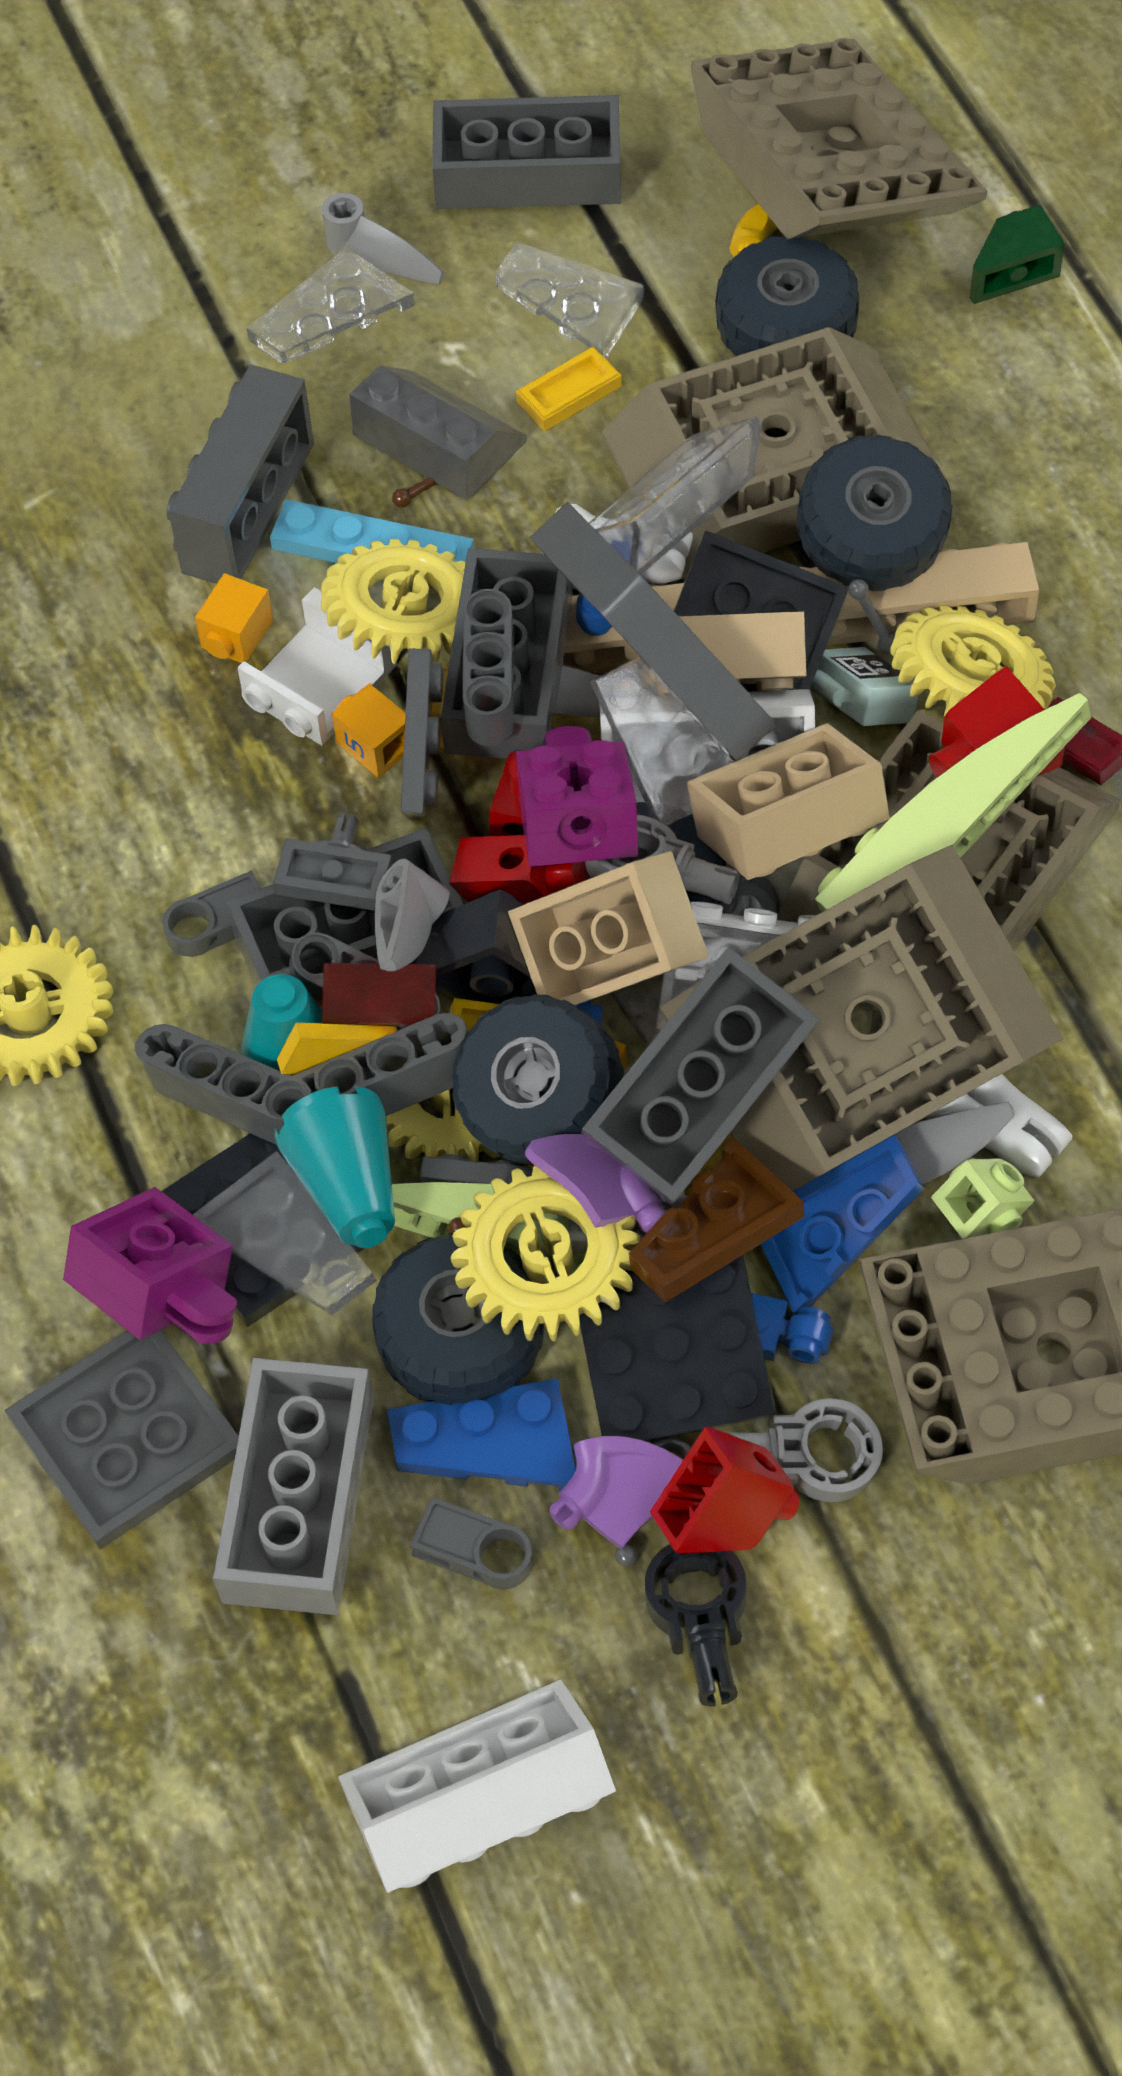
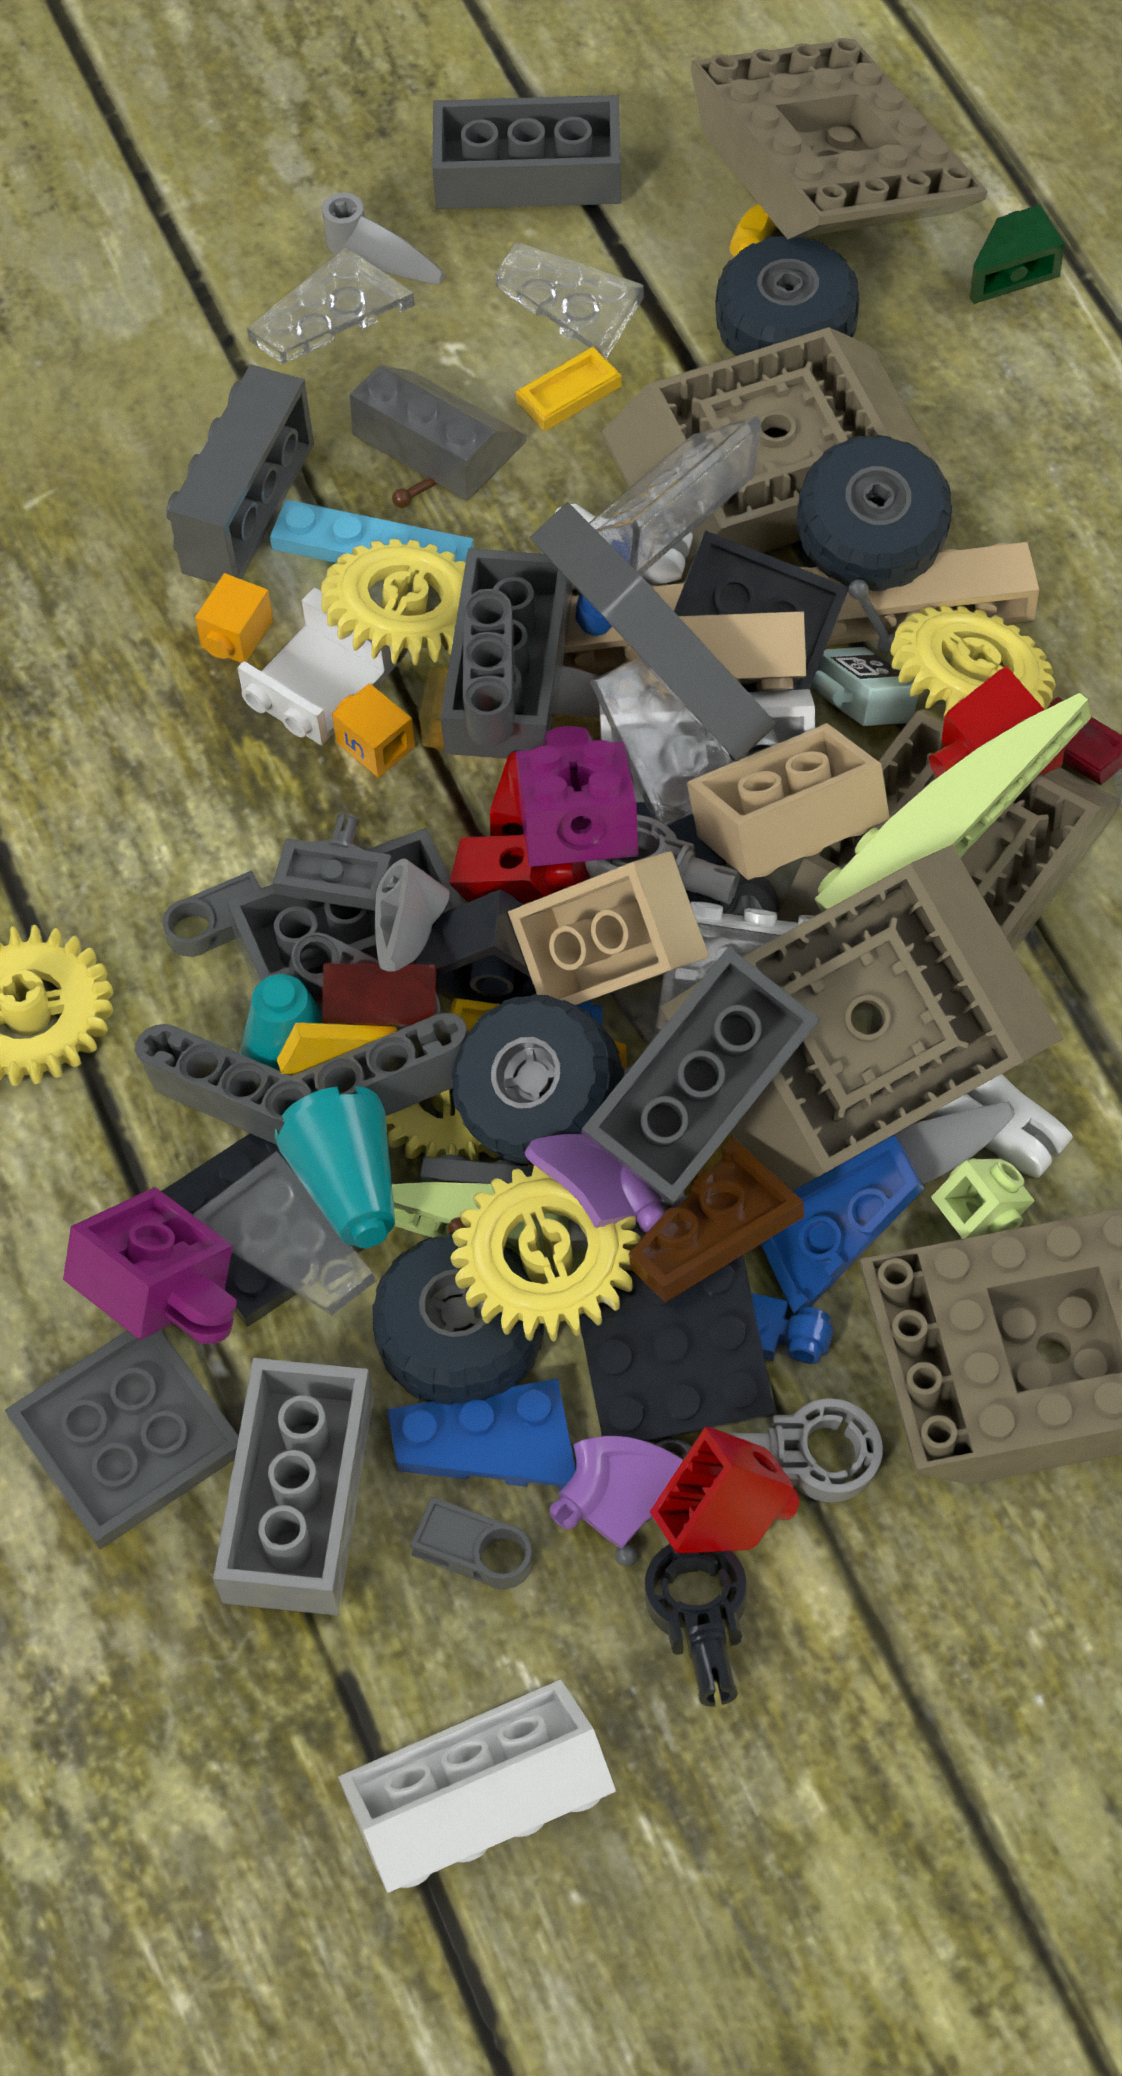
dark grey plate [401,648,444,818] -> none

